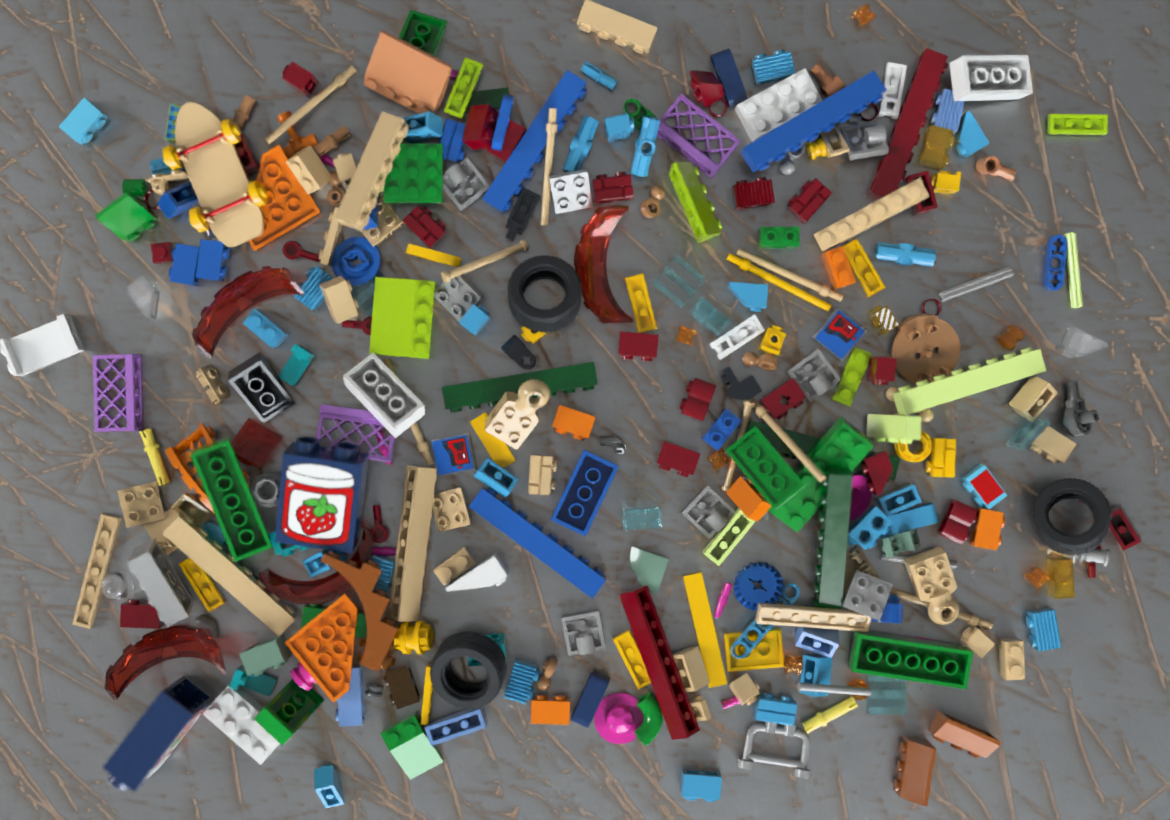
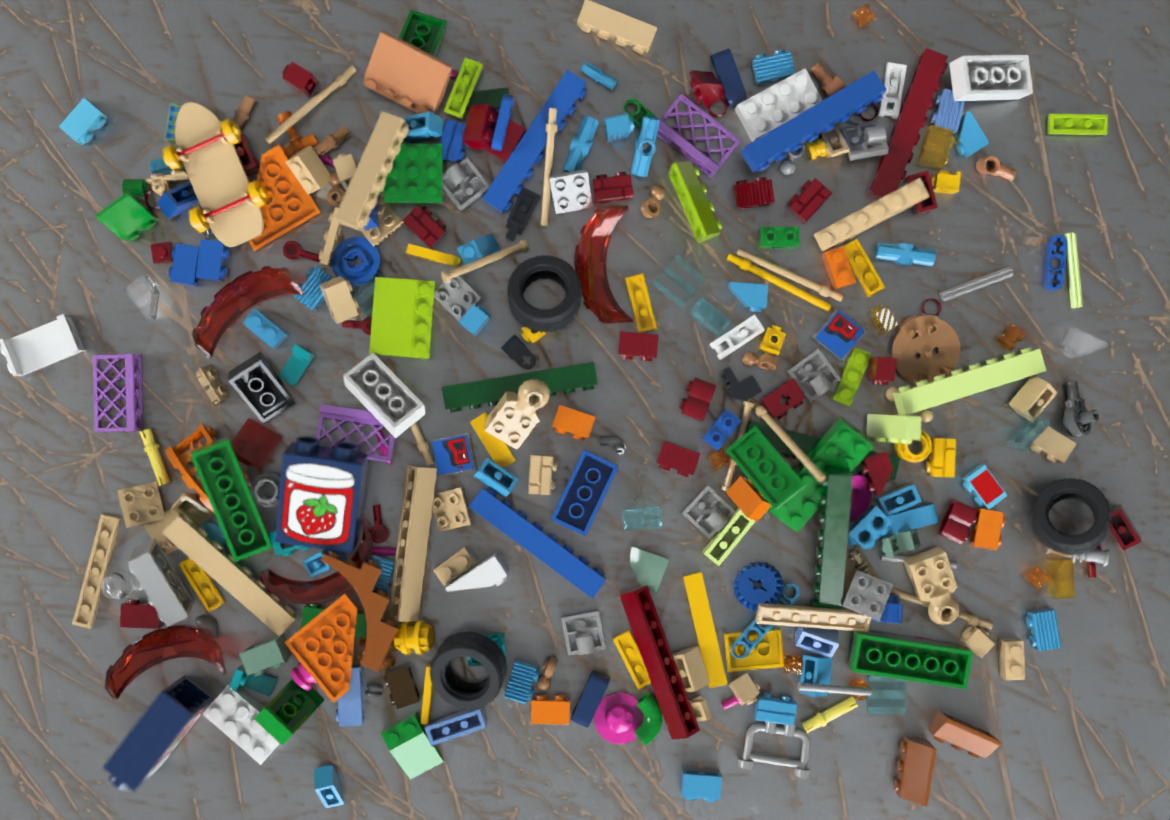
clear orange wheel [675,326,697,346] -> none
dark pink piece [714,582,733,618] -> none
none -> dark azure slope [457,234,501,265]

